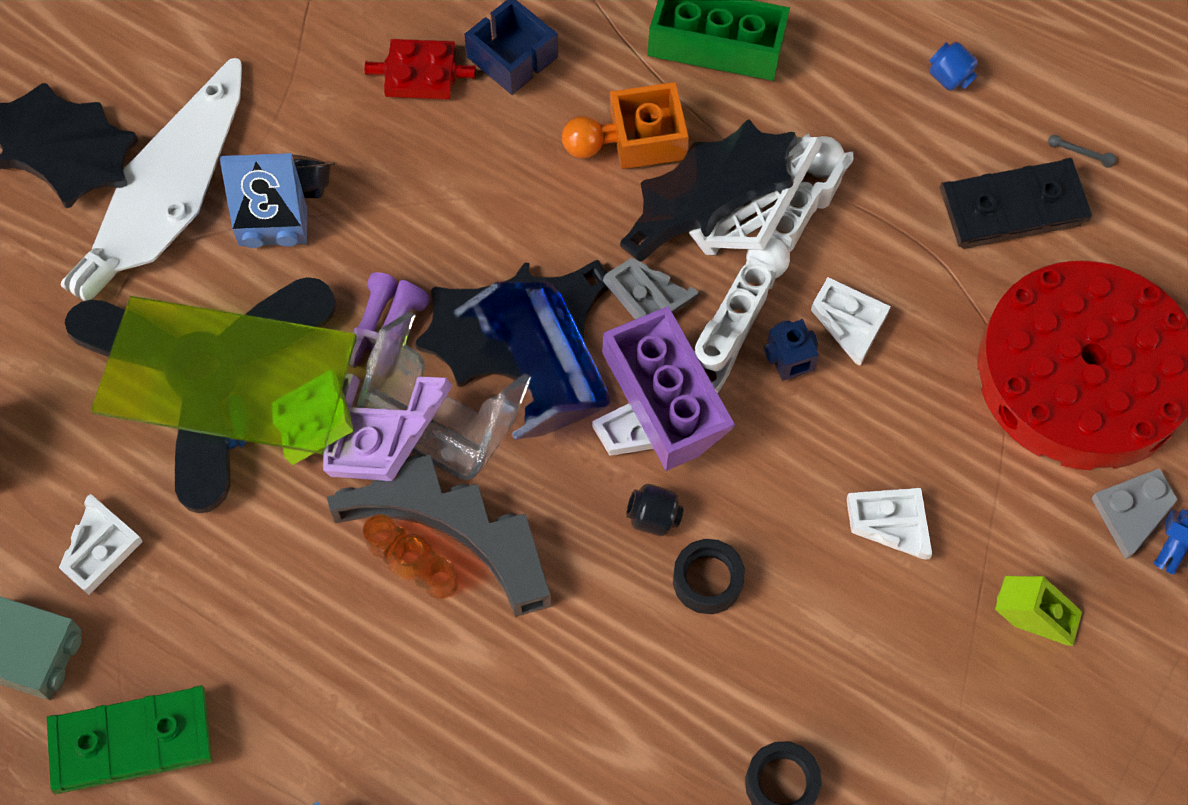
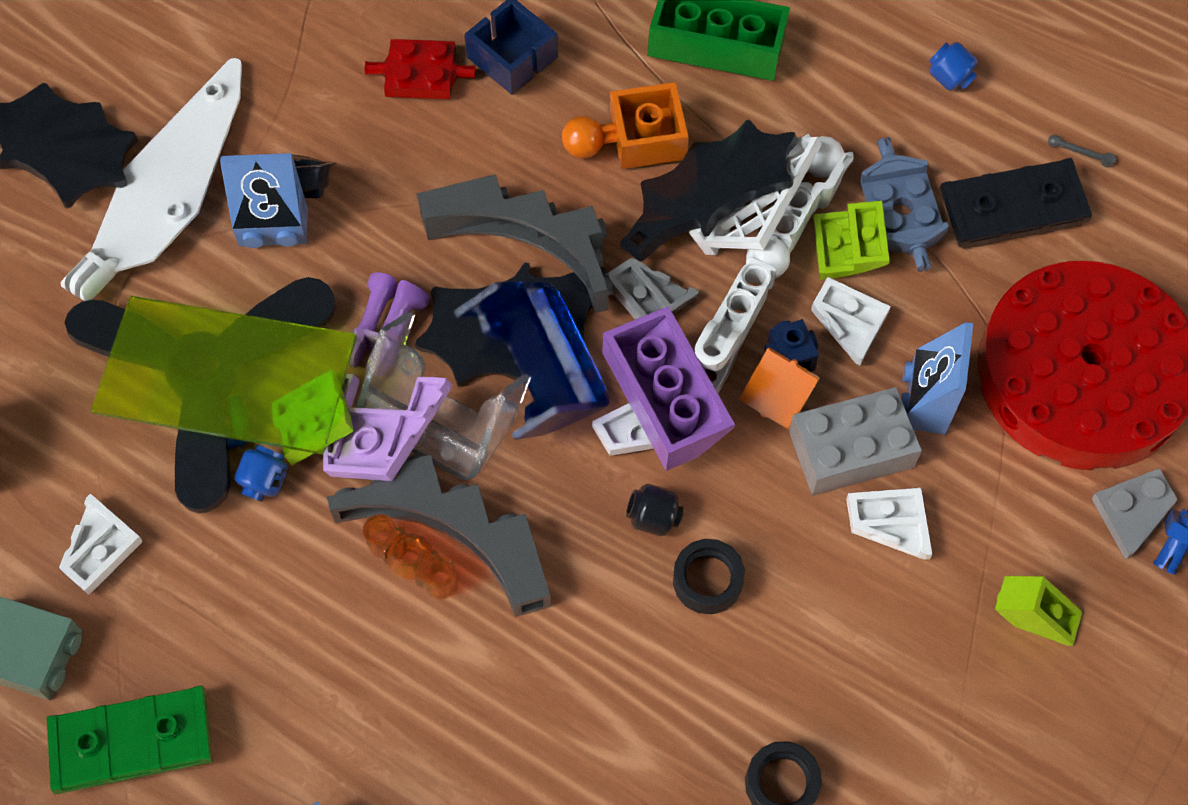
none -> blue head [234,445,289,502]
none -> dark grey arch [416,174,613,313]
none -> orange piece [739,347,820,430]
none -> light grey brick [789,387,922,496]
none -> lime slope [813,201,890,280]
none -> sand blue plate [860,137,949,272]
none -> medium blue slope [900,322,973,435]

